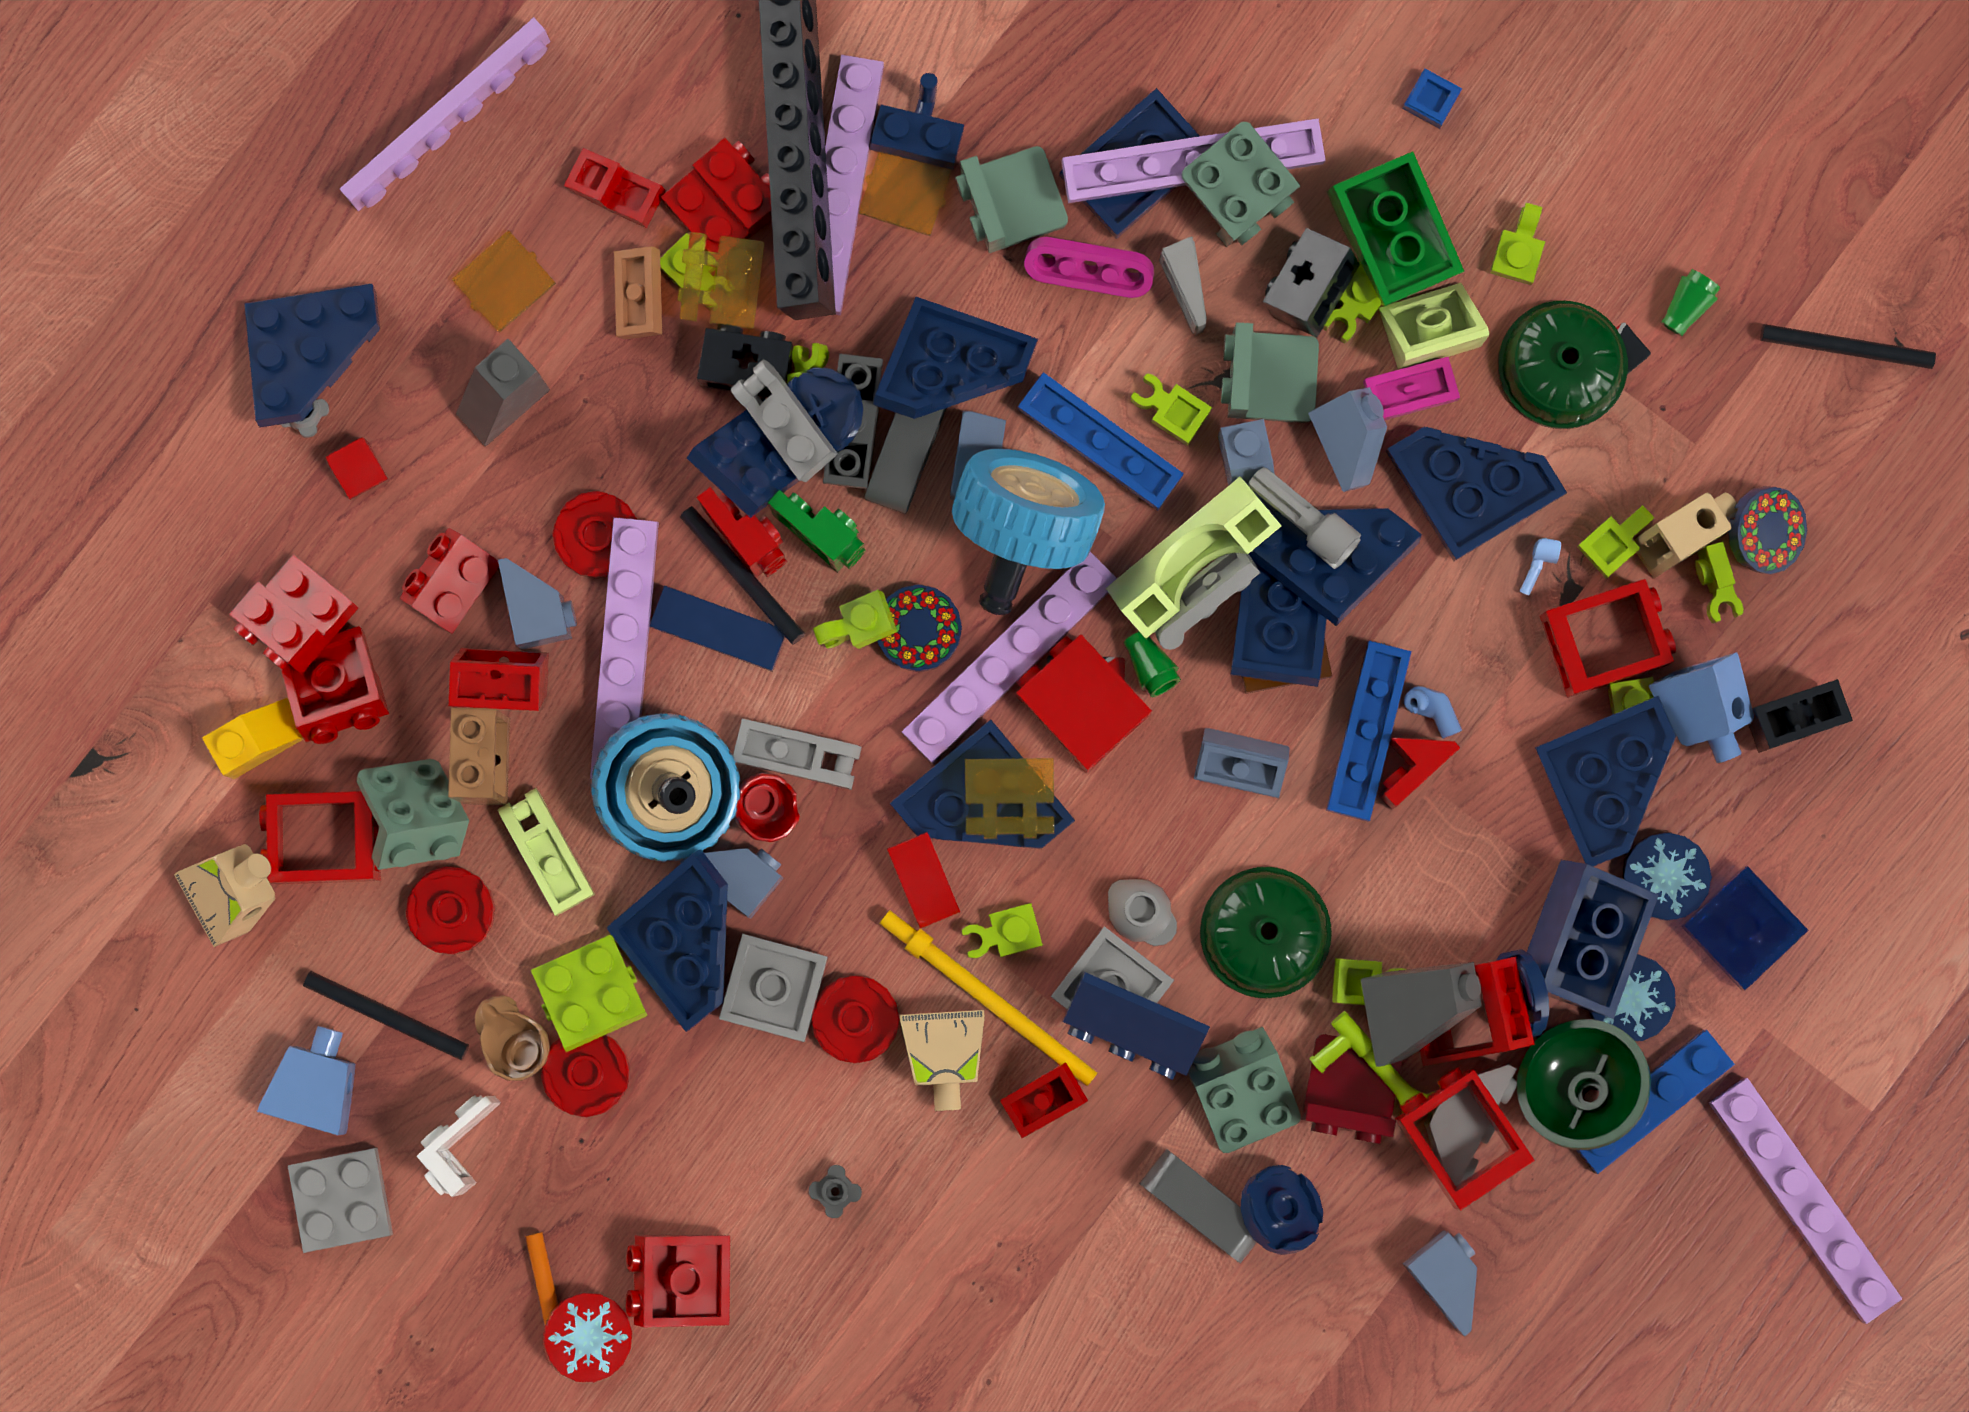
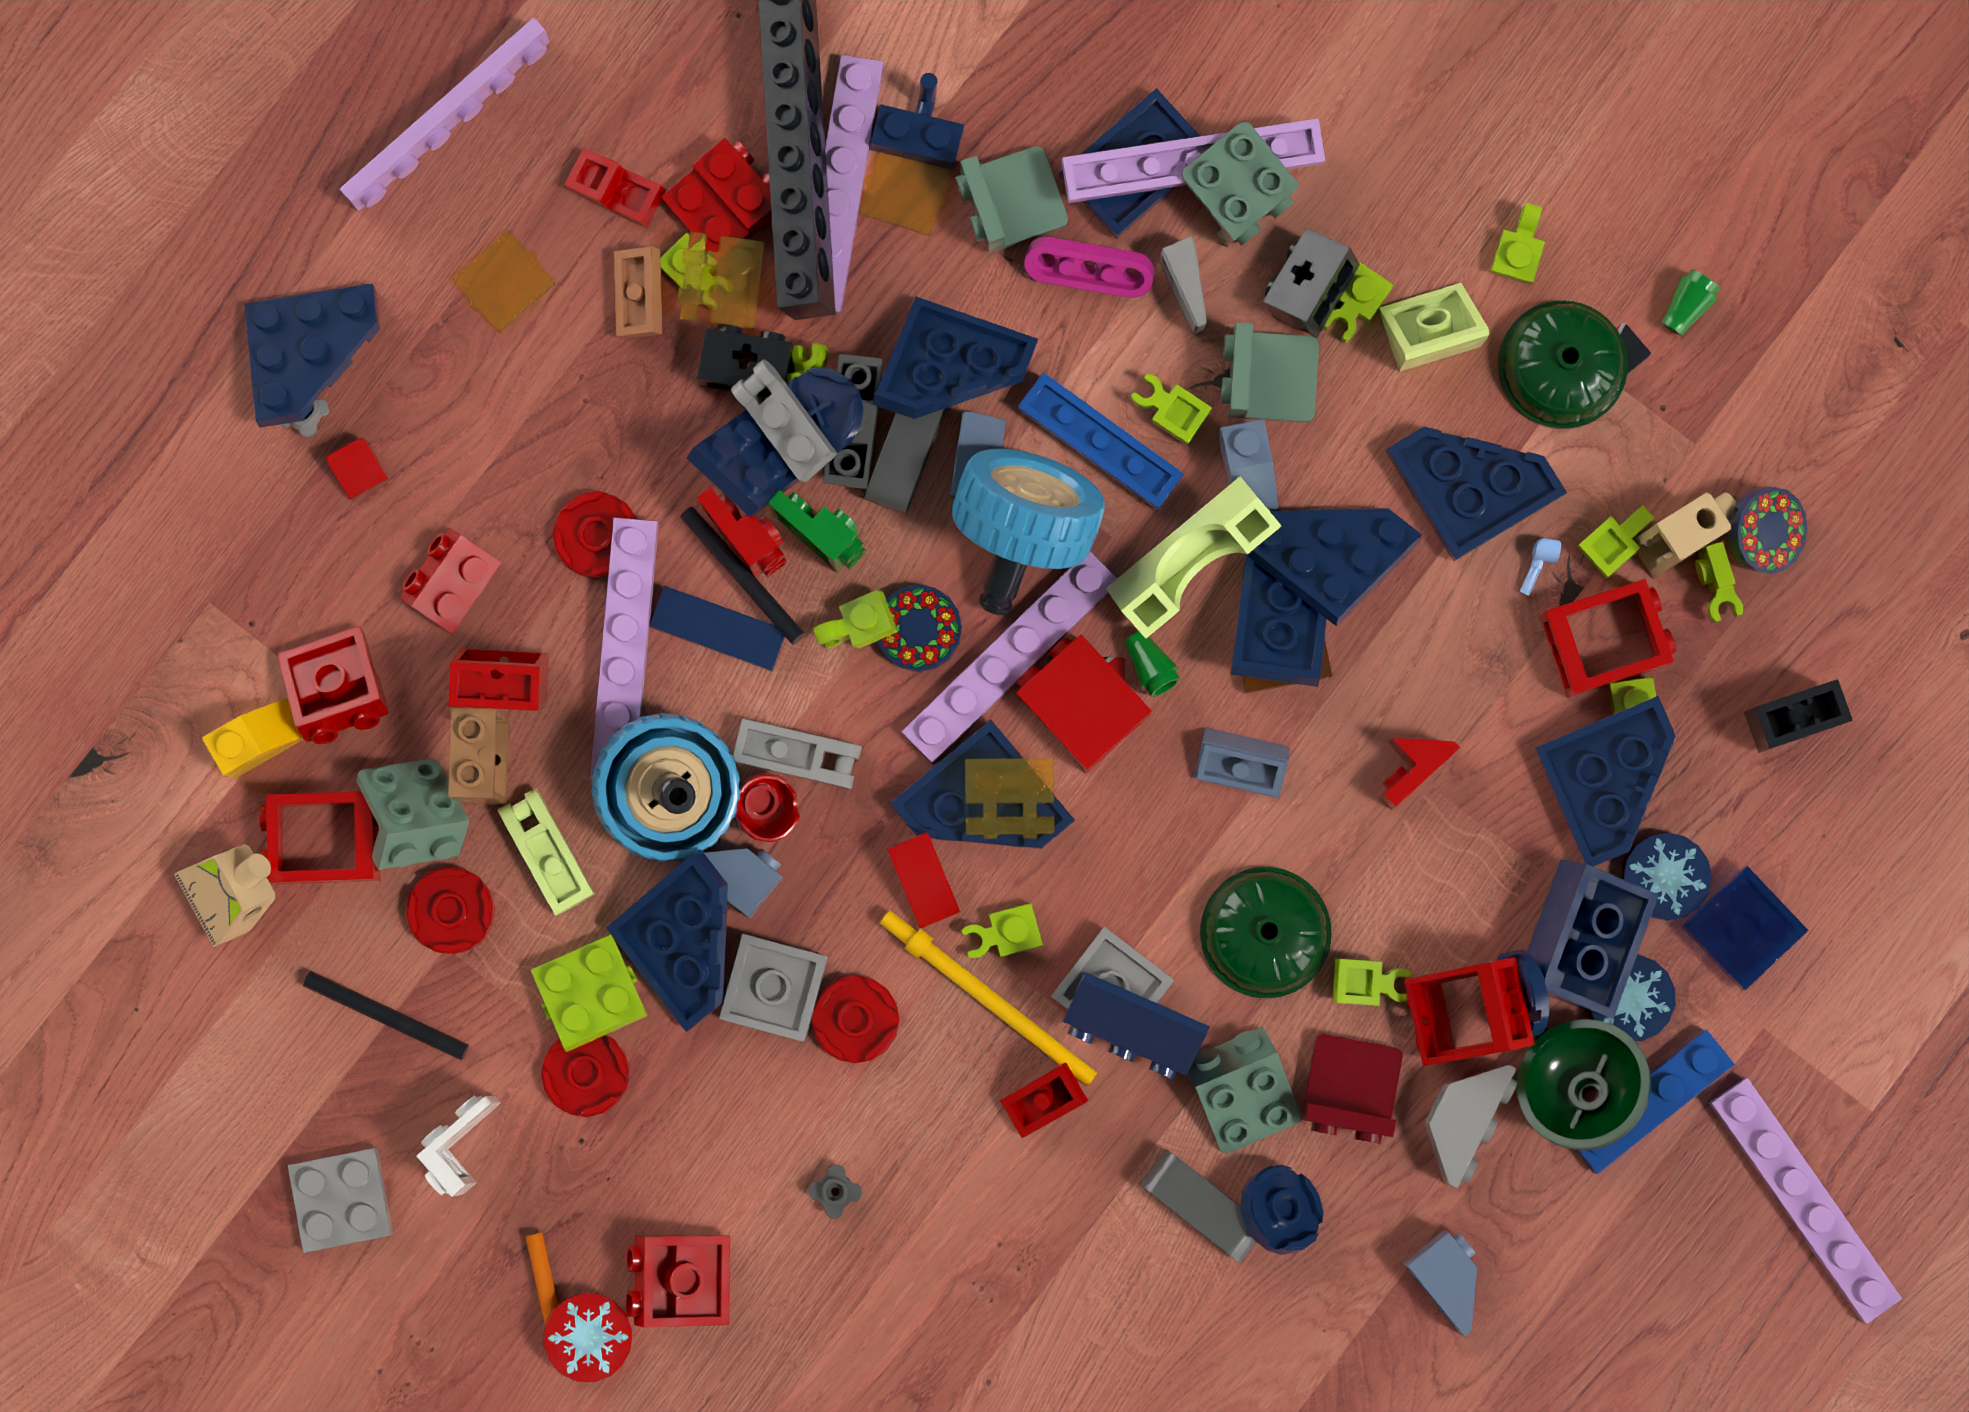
plate [229,555,359,675] -> none
medium blue torso [257,1026,355,1135] -> none
dark grey slope [456,339,550,447] -> none
medium nougat hair [475,995,550,1081] -> none
sand blue slope [498,558,577,650] -> none
tan torso [900,1010,985,1111] -> none
light grey piece [1108,879,1177,946] -> none
light grey plate [1155,553,1260,650] -> none
light grey piece [1249,467,1361,569] -> none
sand blue slope [1308,387,1387,492] -> none
lime piece [1309,1011,1433,1113] -> none
blue plate [1326,641,1412,822] -> none
green slope [1327,151,1465,307] -> none
dark grey slope [1361,962,1482,1067] -> none
dark pink plate [1363,357,1460,420] -> none
red window [1395,1067,1535,1211] -> none
blue tile [1402,68,1462,129] -> none
medium blue arm [1404,686,1462,739] -> none
medium blue torso [1649,652,1754,763] -> none
black bar [1760,324,1936,369] -> none

